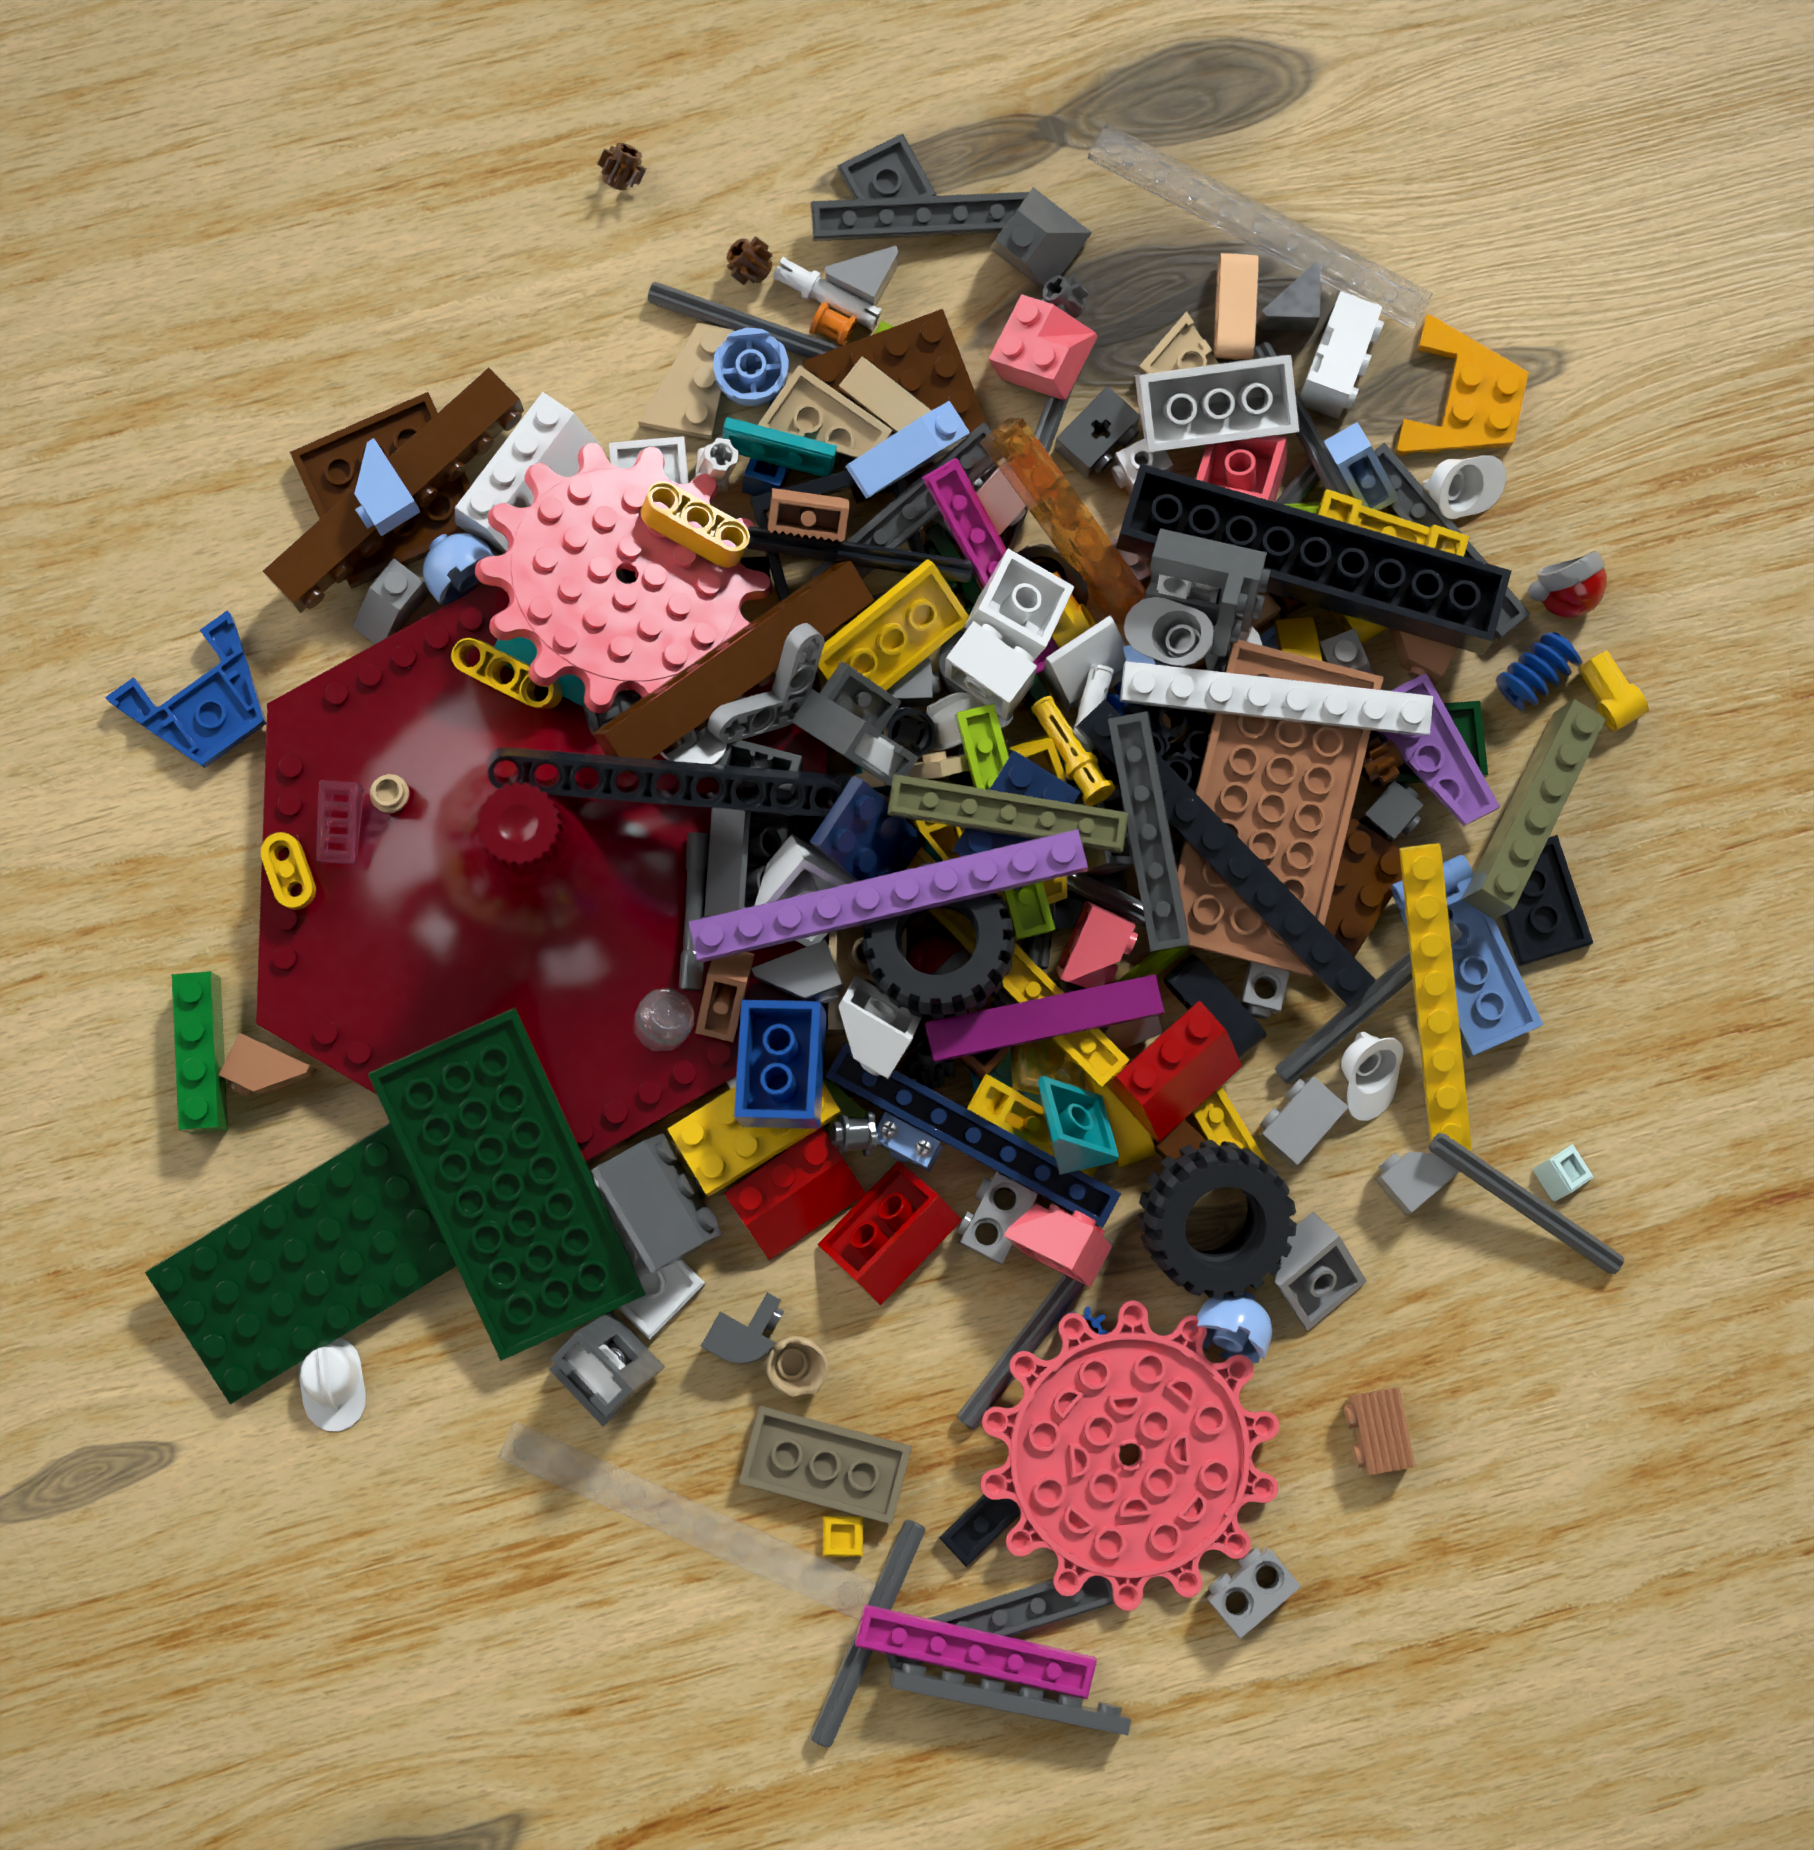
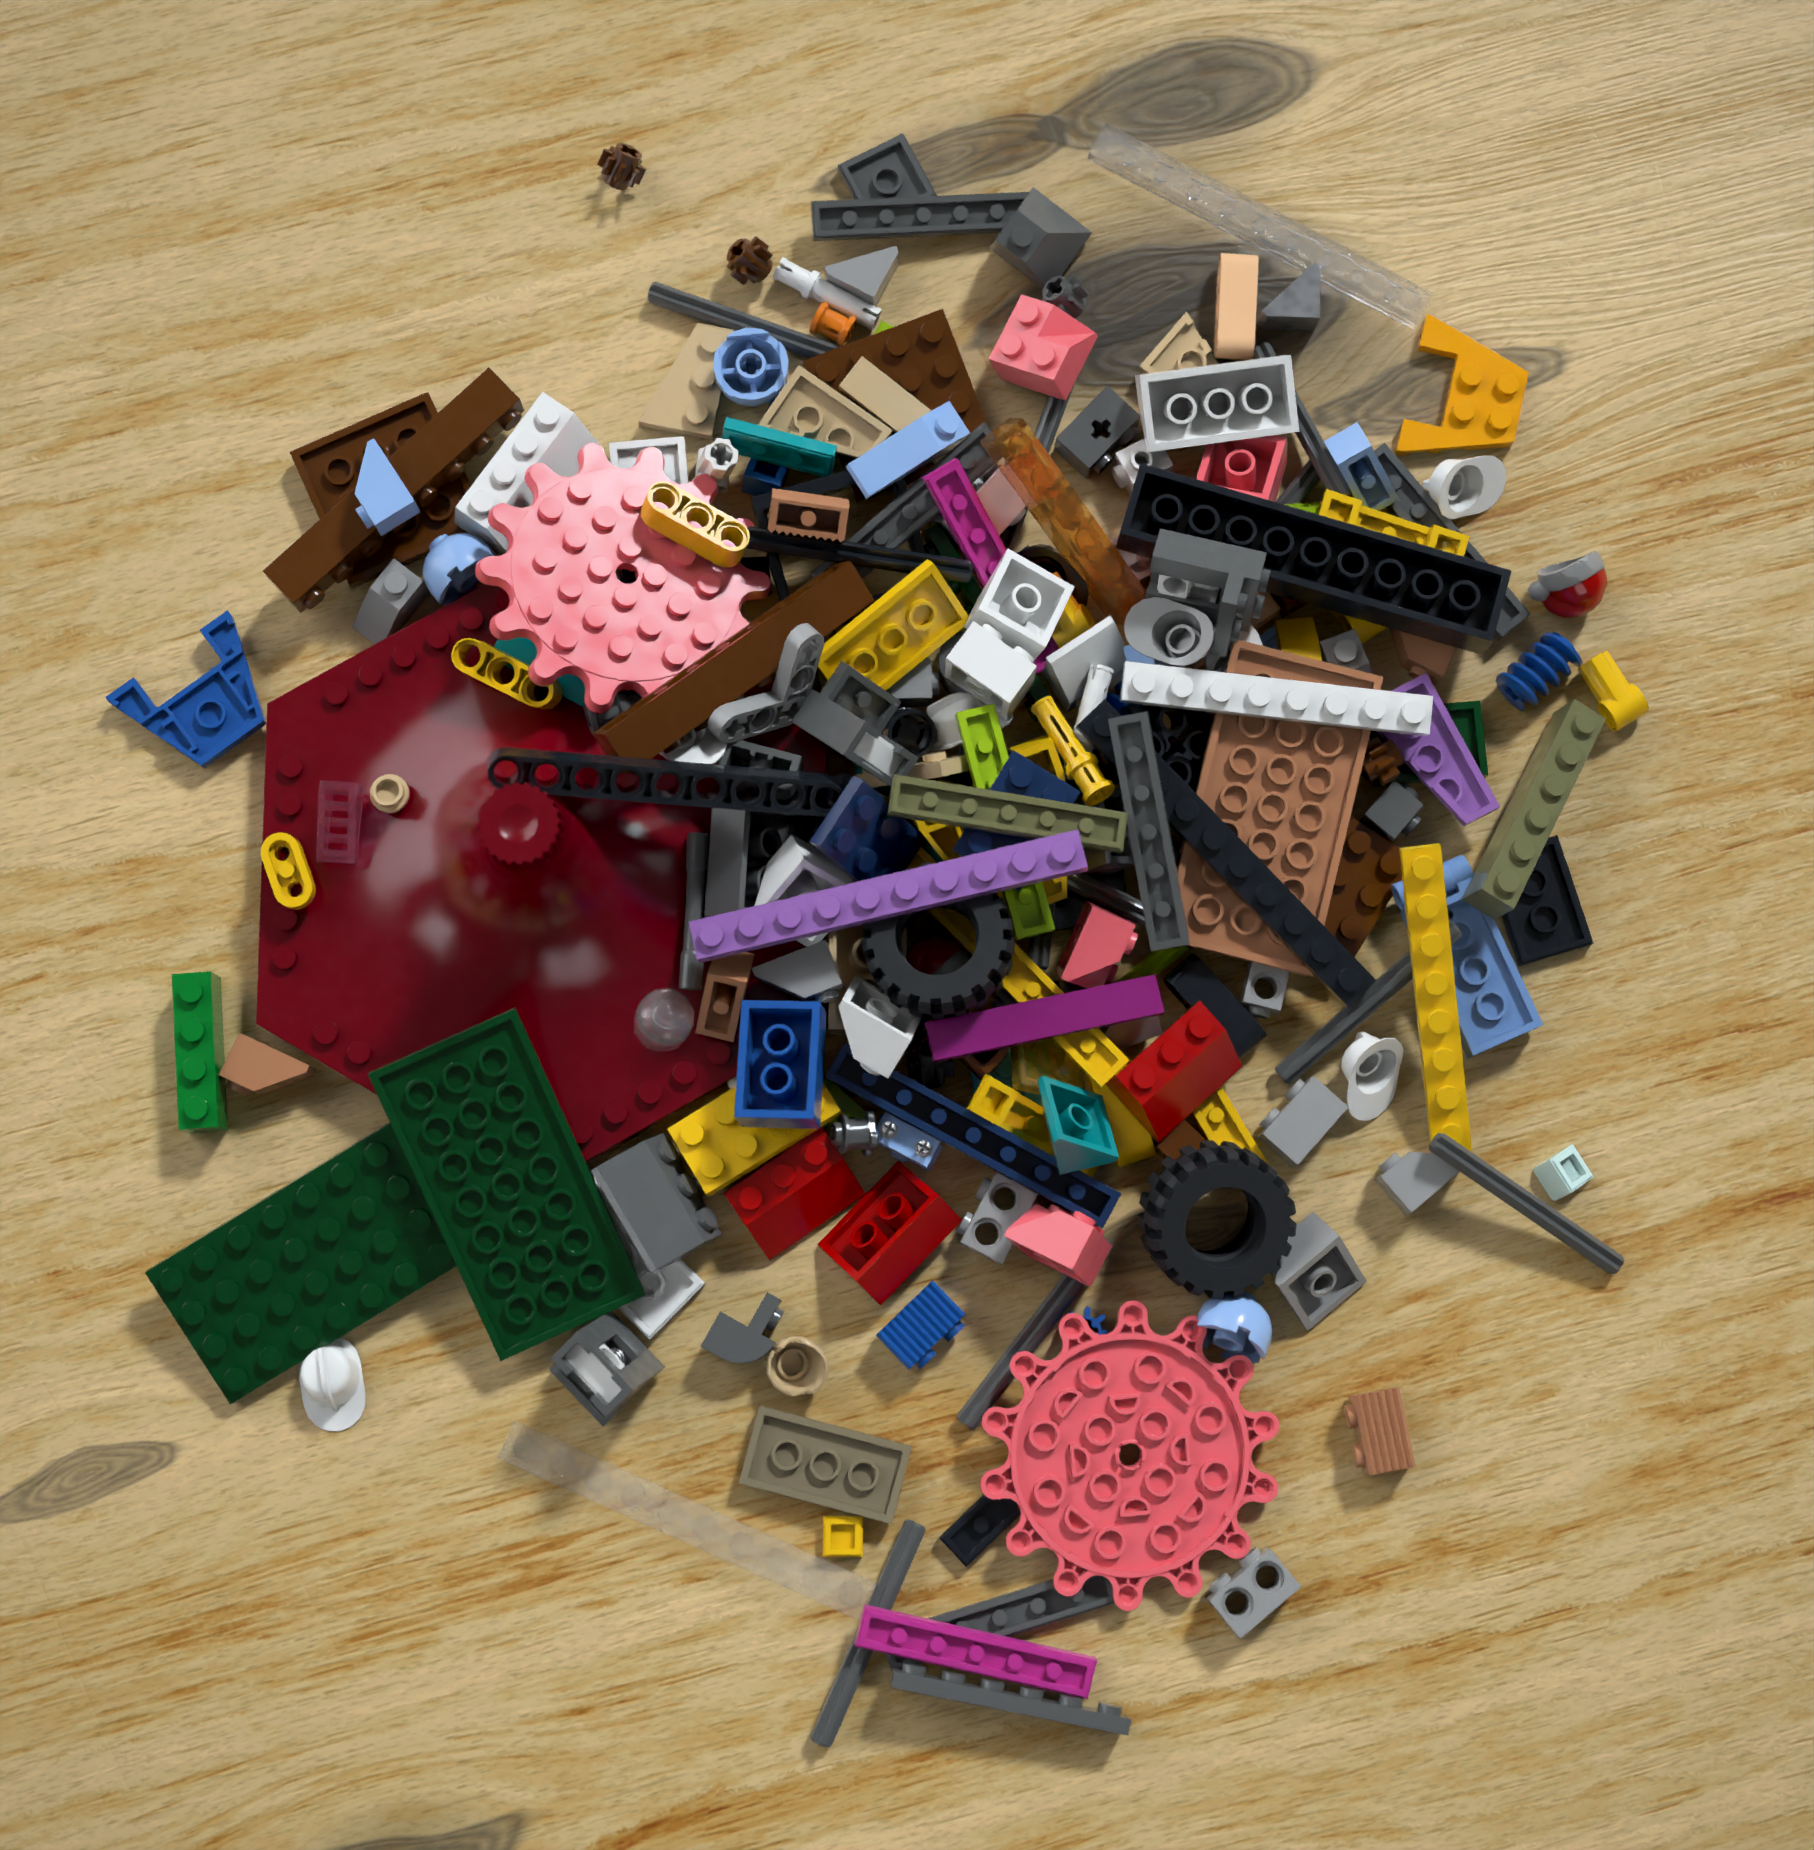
white wedge [1299,291,1384,419] -> none
none -> blue brick [876,1280,965,1370]

